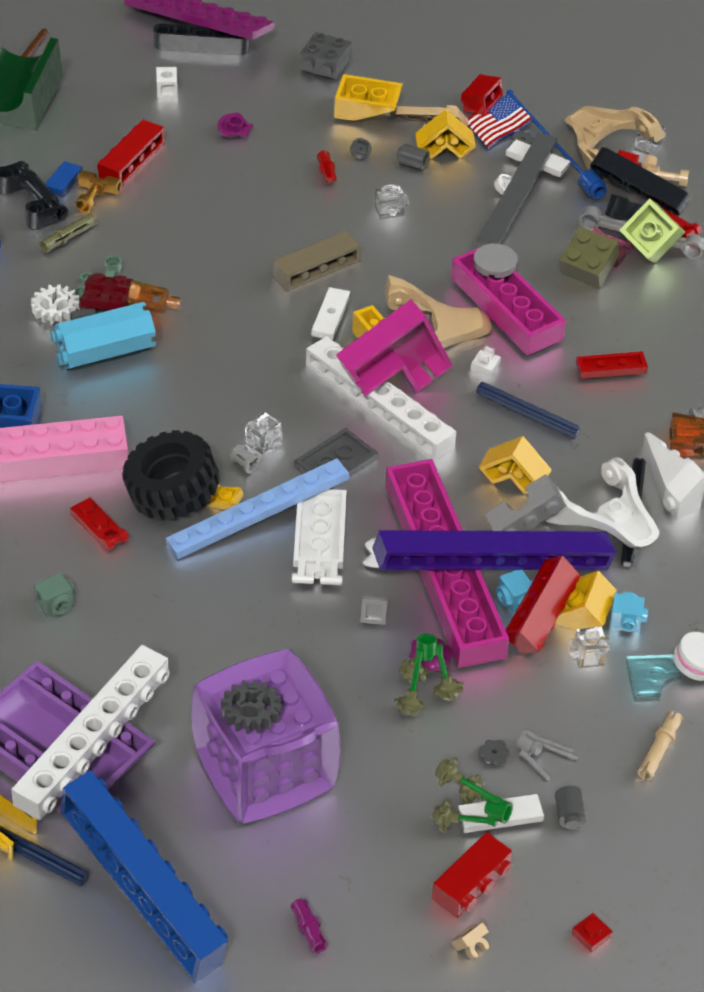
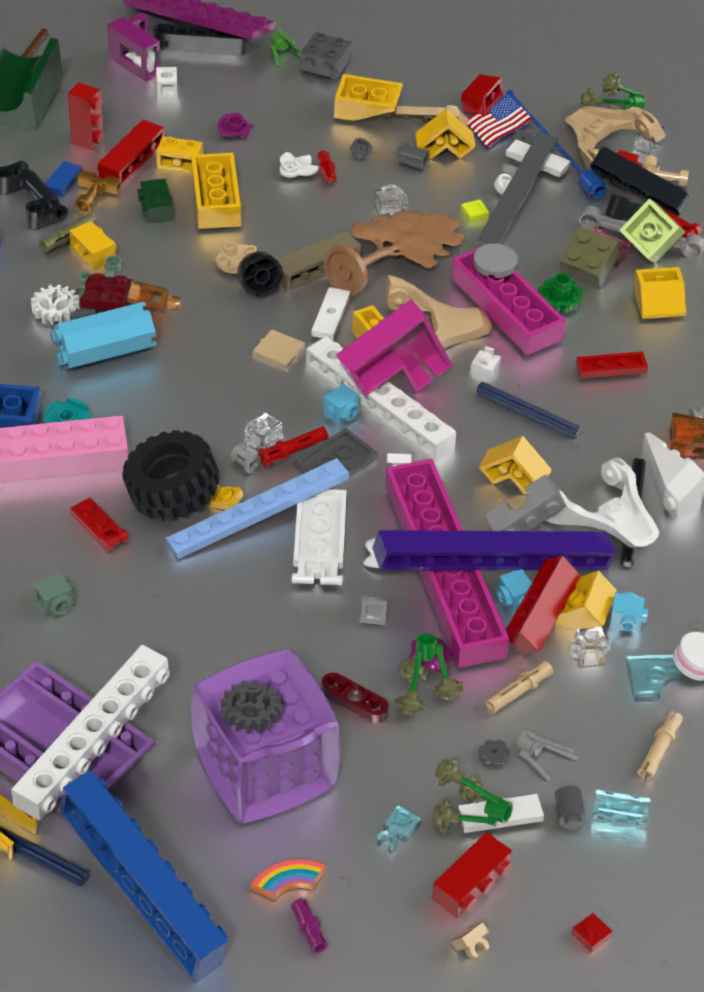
none -> teal plate [43,398,90,423]
none -> red brick [68,82,104,151]
none -> yellow brick [69,221,117,271]
none -> magenta brick [107,12,161,82]
none -> dark green brick [137,178,174,223]
none -> yellow brick [156,136,203,173]
none -> yellow brick [191,153,241,229]
none -> tan dish [215,241,257,274]
none -> black cylinder [237,251,283,297]
none -> tile [250,859,326,900]
none -> tan piece [253,329,306,368]
none -> red pin [257,426,329,469]
none -> bright green plant [270,30,300,66]
none -> white plate [280,152,319,178]
none -> dark red beam [321,673,389,723]
none -> medium azure brick [323,384,360,425]
none -> medium nougat plant [324,211,465,297]
none -> clear light blue plate [376,805,421,854]
none -> white tile [387,453,412,467]
none -> neon yellow tile [461,199,489,223]
none -> tan pin [484,660,553,714]
none -> green plant [538,273,583,313]
none -> olive plant [580,72,645,110]
none -> clear light blue plate [591,790,650,843]
none -> yellow slope [633,267,686,319]

